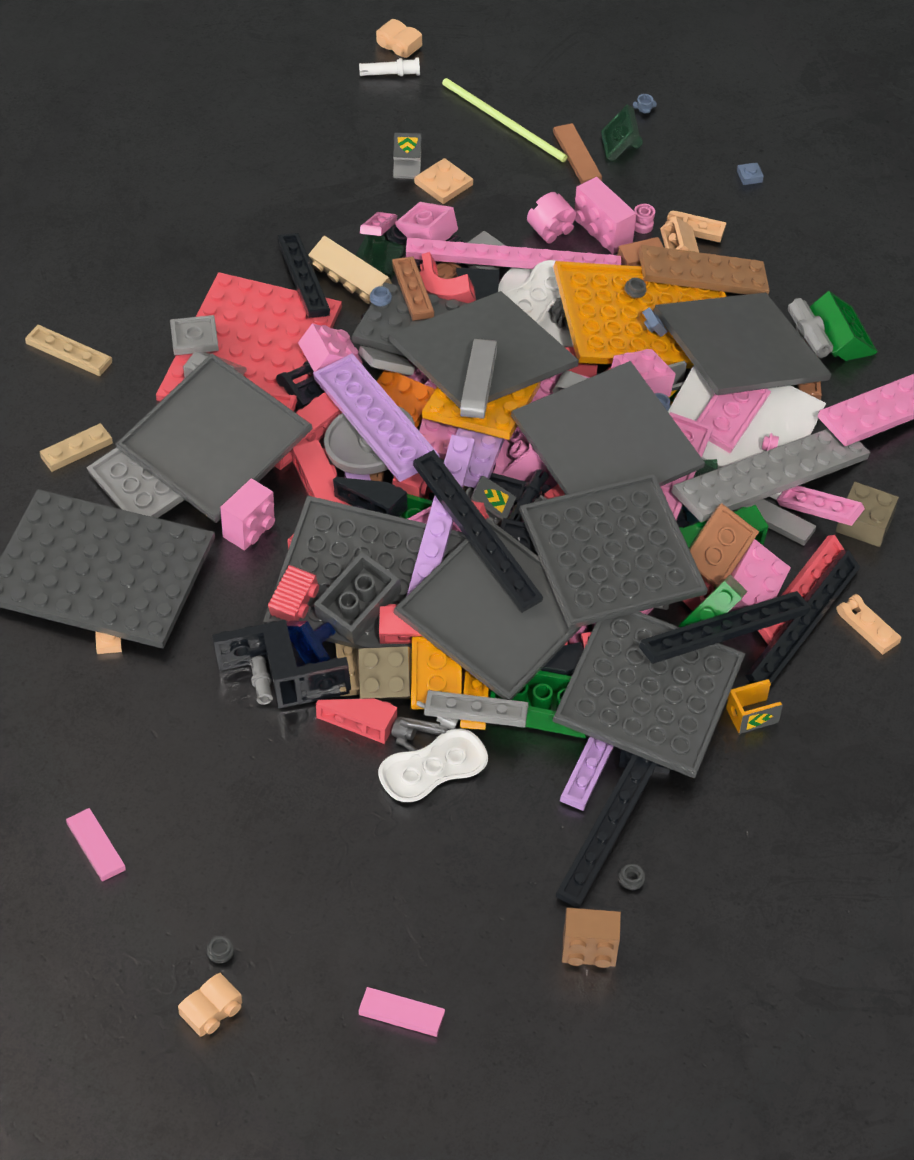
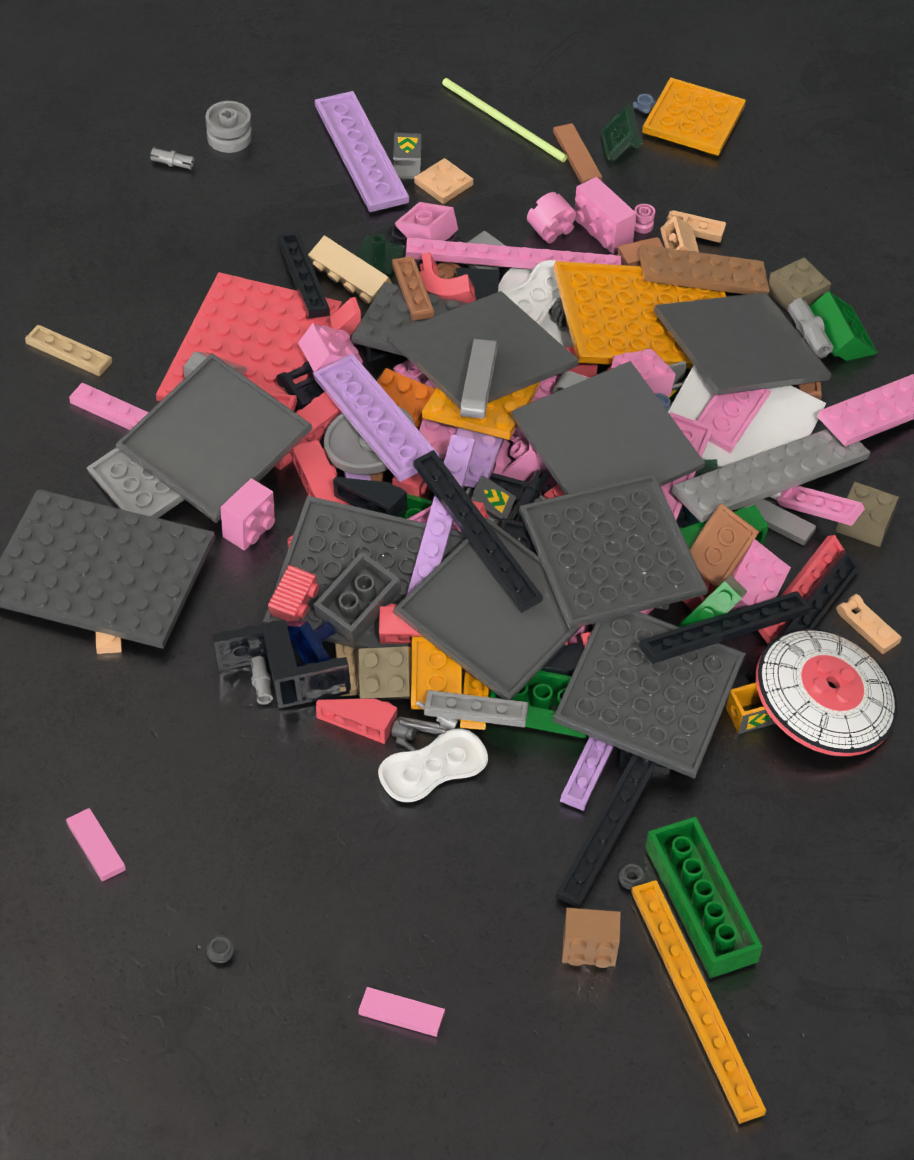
tan plate [40,423,113,472] -> none
light grey plate [170,315,219,355] -> none
light nougat brick [178,973,242,1037] -> none
white pin [359,57,420,77] -> none
light grey tile [359,345,415,375] -> none
bright pink tile [360,212,397,236] -> none
sand blue plate [370,286,392,307] -> none
light nougat brick [376,19,422,58] -> none
dark grey plate [624,278,646,298] -> none
sand blue plate [642,307,668,337] -> none
sand blue plate [737,163,764,185] -> none
bright pink plate [762,433,779,451] -> none
none -> bright pink plate [69,383,149,430]
none -> light grey pin [150,147,194,170]
none -> light grey wheel [205,101,252,153]
none -> lavender plate [315,91,409,212]
none -> coral slope [330,297,361,345]
none -> light orange plate [631,880,766,1124]
none -> light orange plate [642,77,746,156]
none -> green brick [645,817,762,979]
none -> dish [756,629,897,756]
none -> dark tan brick [768,257,831,314]

